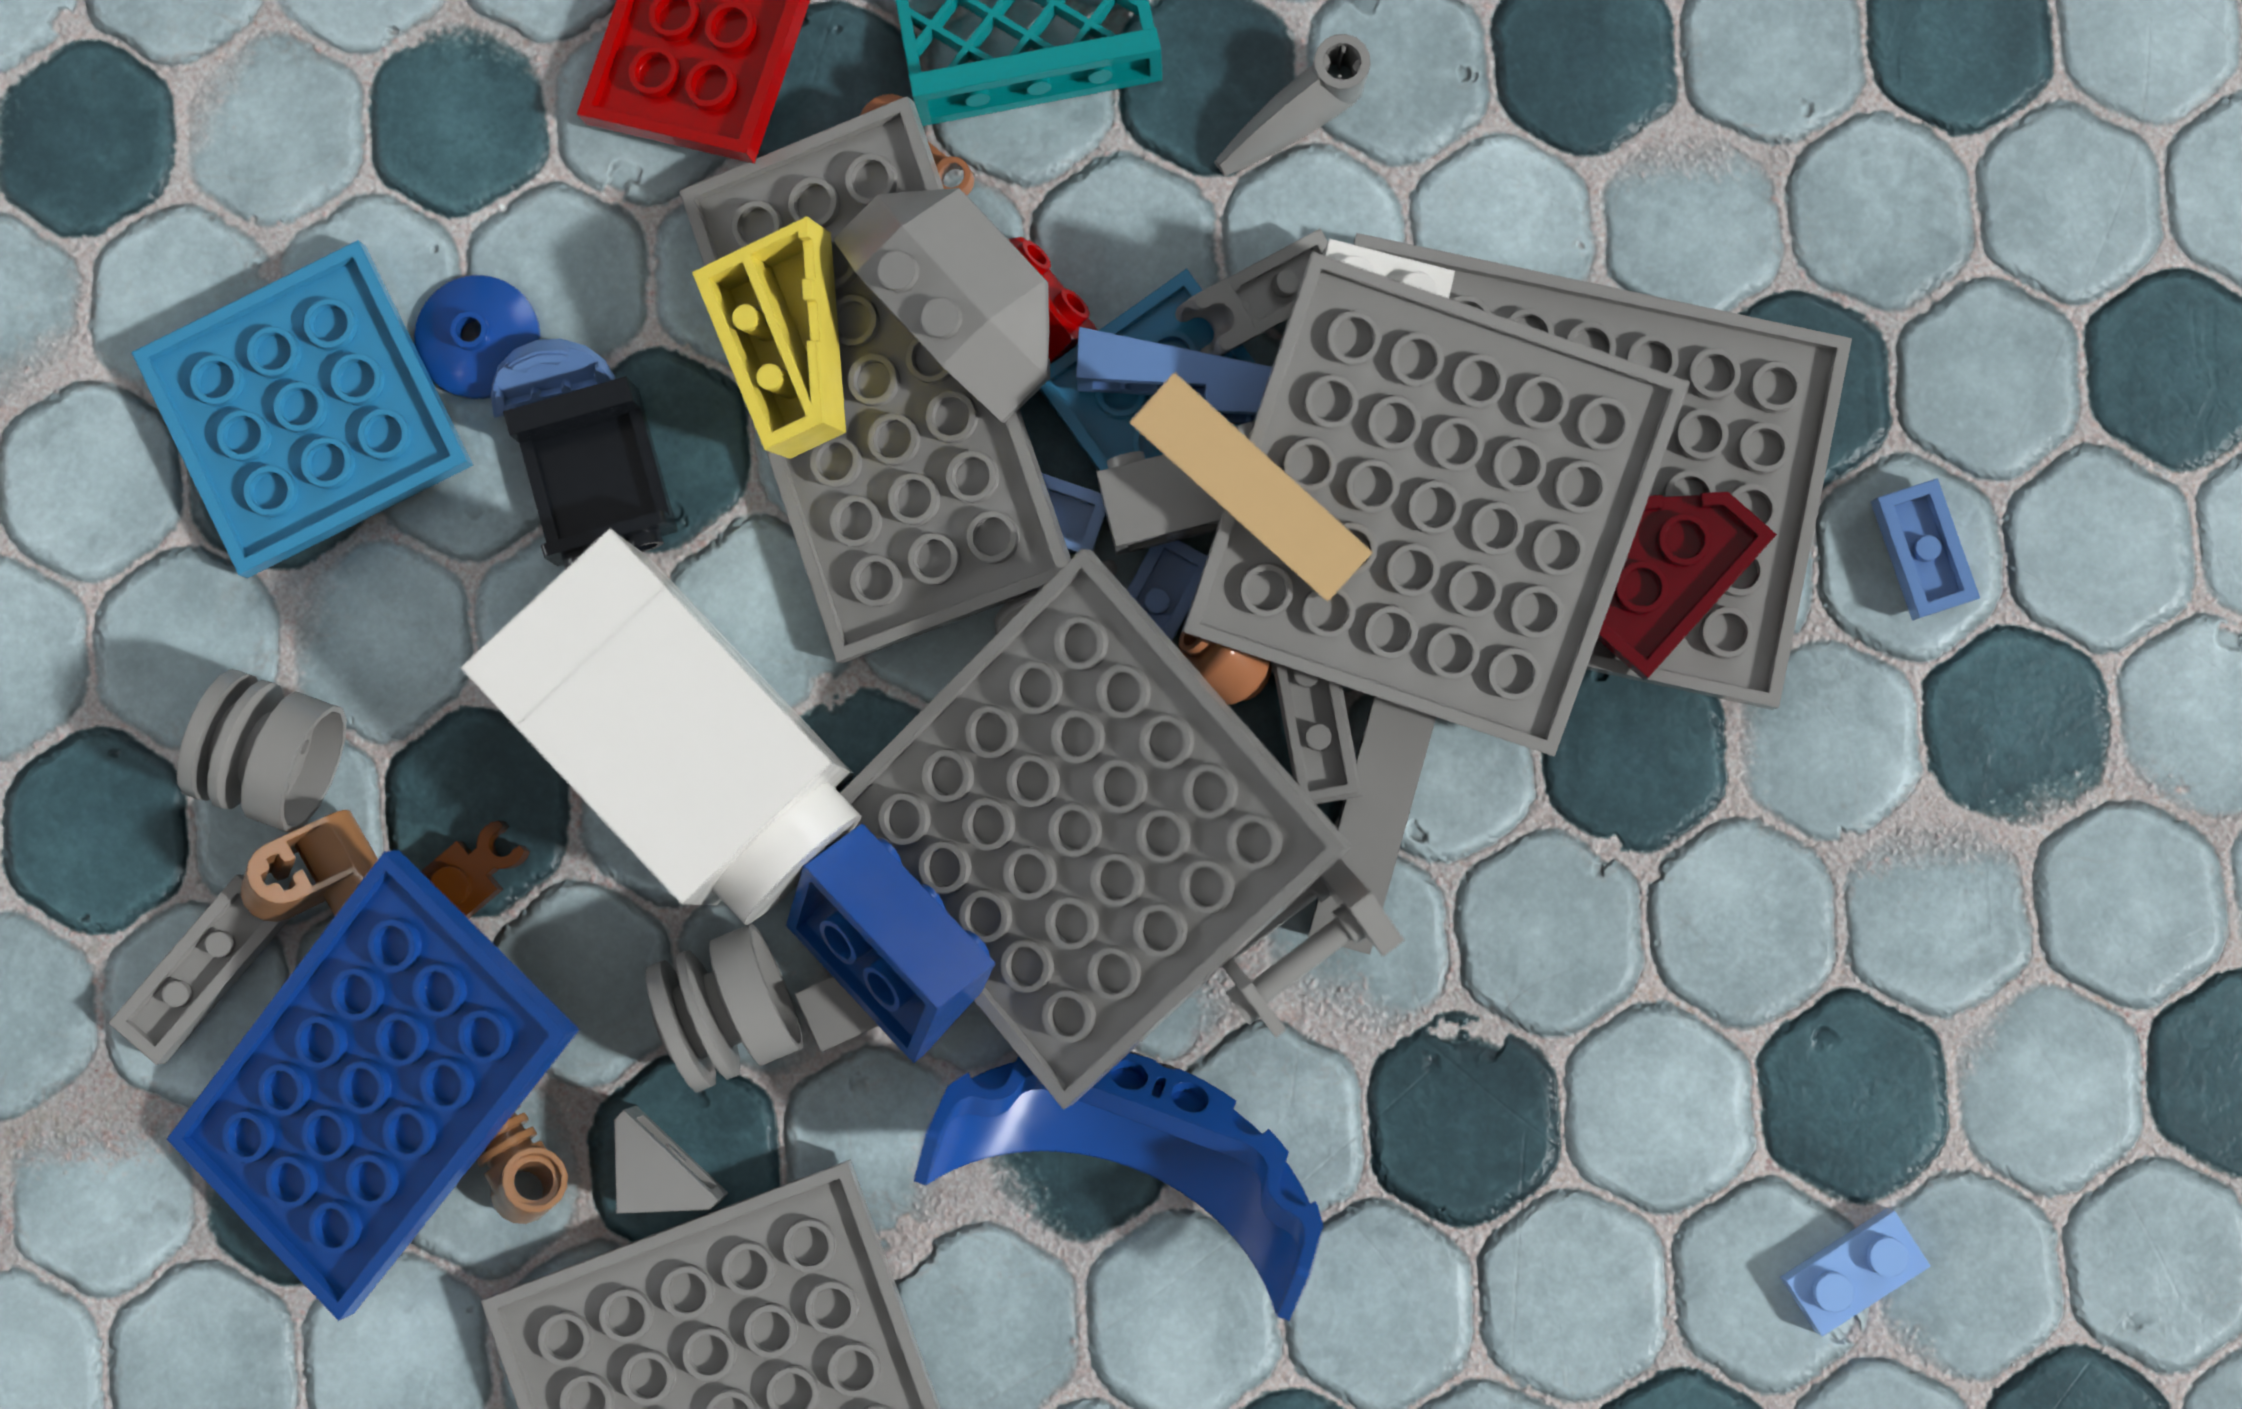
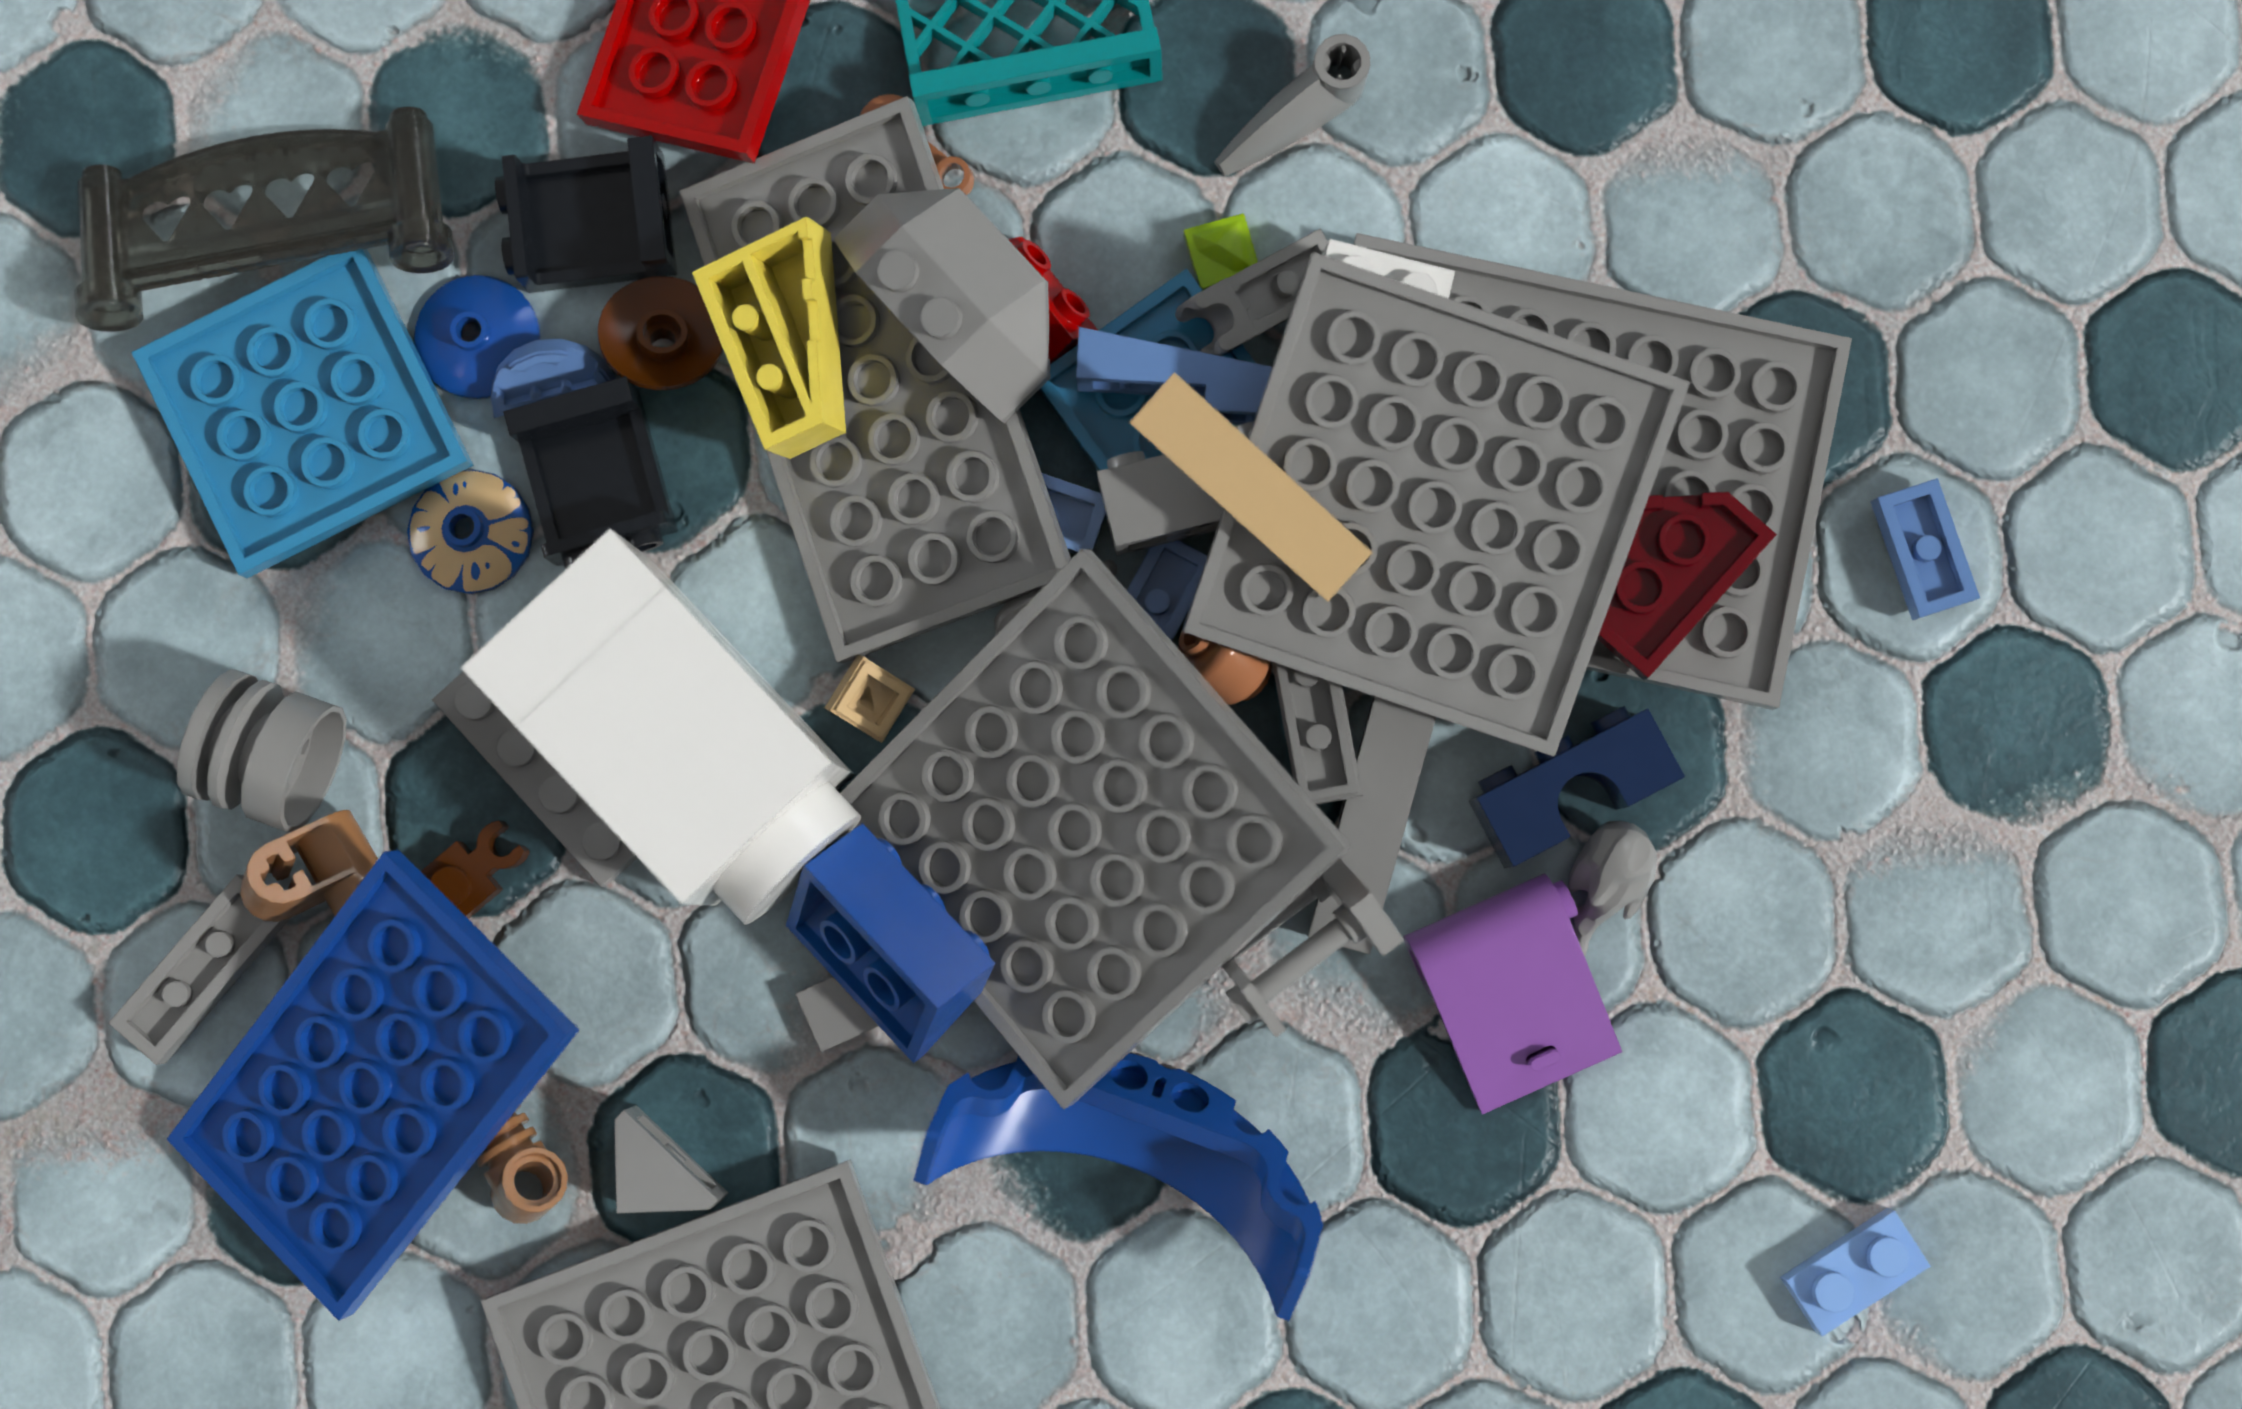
light grey wheel [645,924,803,1093] -> none
none -> clear smoke piece [74,106,455,332]
none -> tan dish [407,469,534,594]
none -> light grey plate [432,671,638,887]
none -> black panel [495,135,677,293]
none -> reddish brown dish [598,276,723,390]
none -> tan tile [825,655,915,743]
none -> lime tile [1183,213,1258,290]
none -> medium lavender door [1403,873,1622,1115]
none -> dark blue arch [1469,705,1685,868]
none -> light grey piece [1568,821,1657,956]

